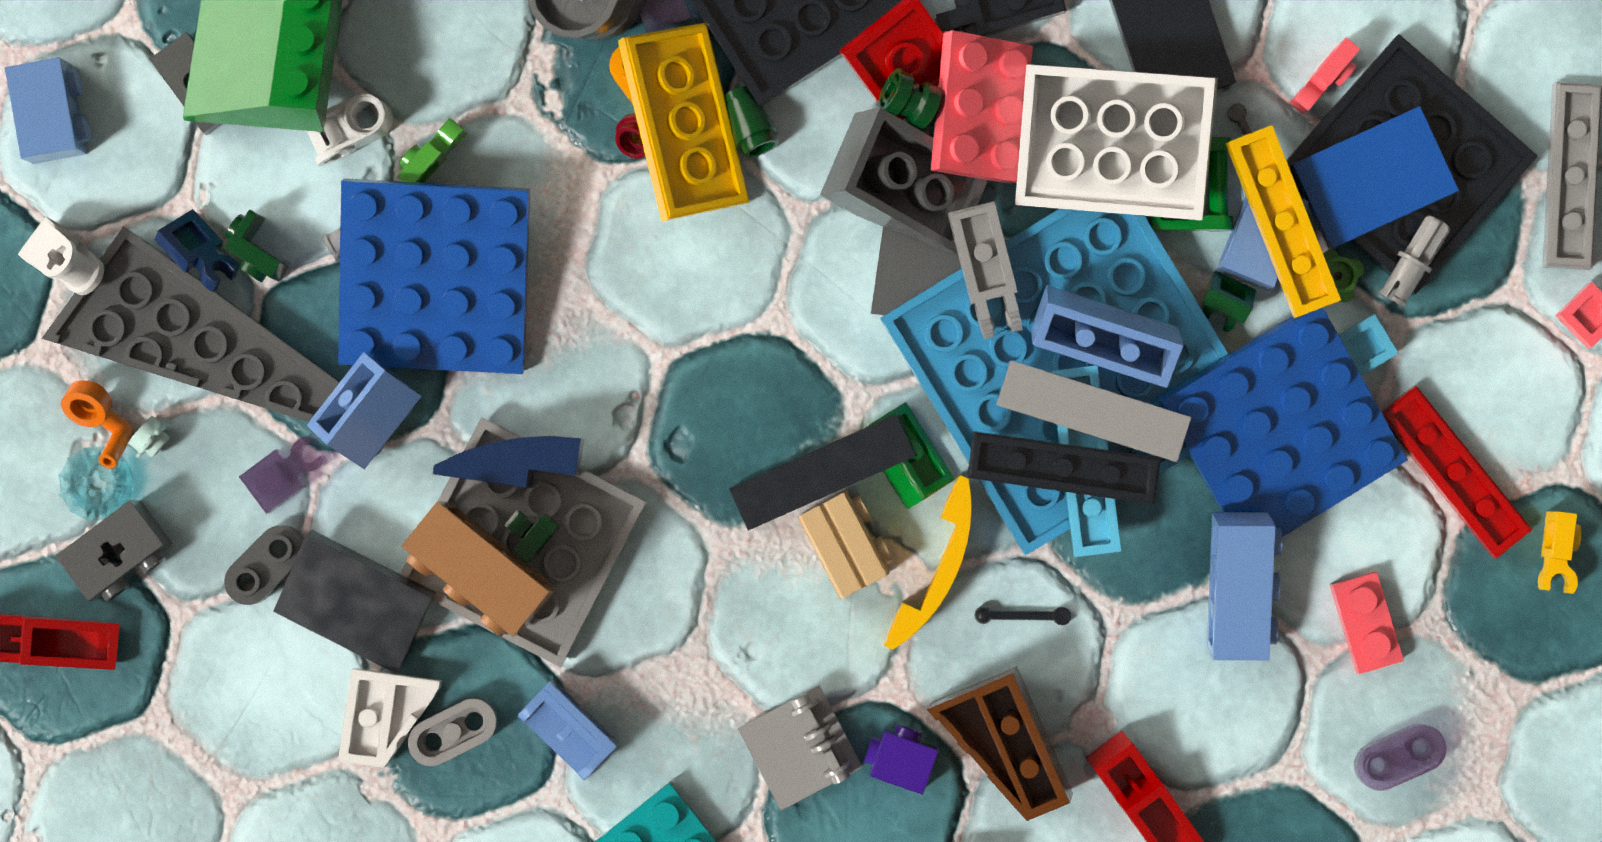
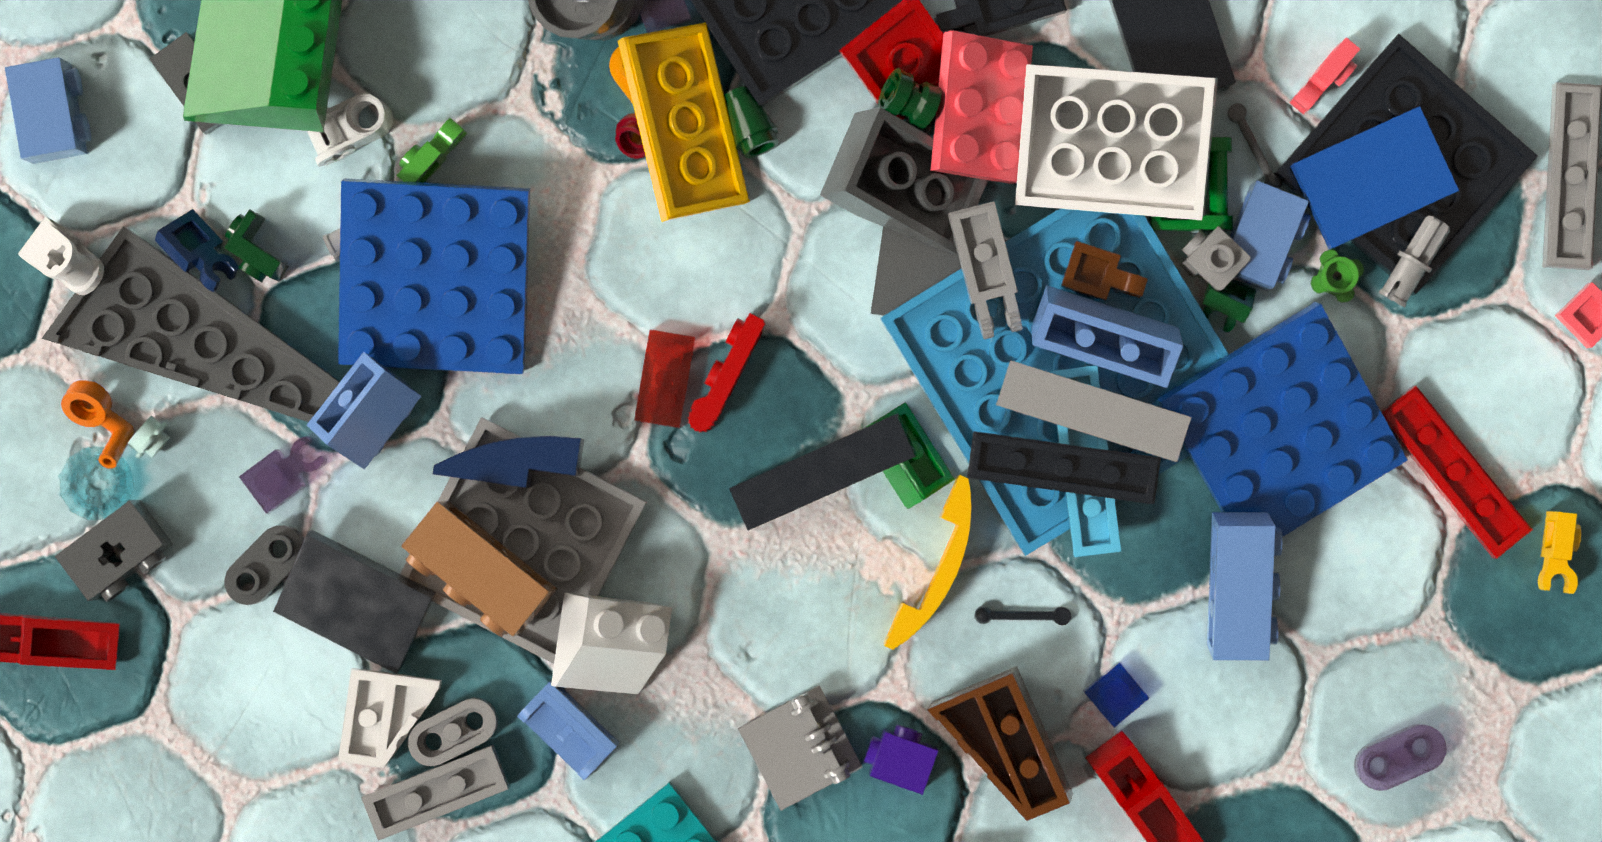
dark green tile [505,510,561,563] -> none
tan brick [797,491,893,600] -> none
yellow plate [1226,125,1341,318] -> none
coral plate [1330,572,1404,674] -> none
medium azure plate [1339,314,1399,376] -> none
none -> light grey plate [361,745,510,841]
none -> white slope [551,593,672,694]
none -> clear red plate [634,329,696,429]
none -> red hinge [687,313,766,433]
none -> reddish brown plate [1061,241,1148,301]
none -> clear blue plate [1083,662,1149,728]
none -> light grey bracket [1180,226,1250,291]

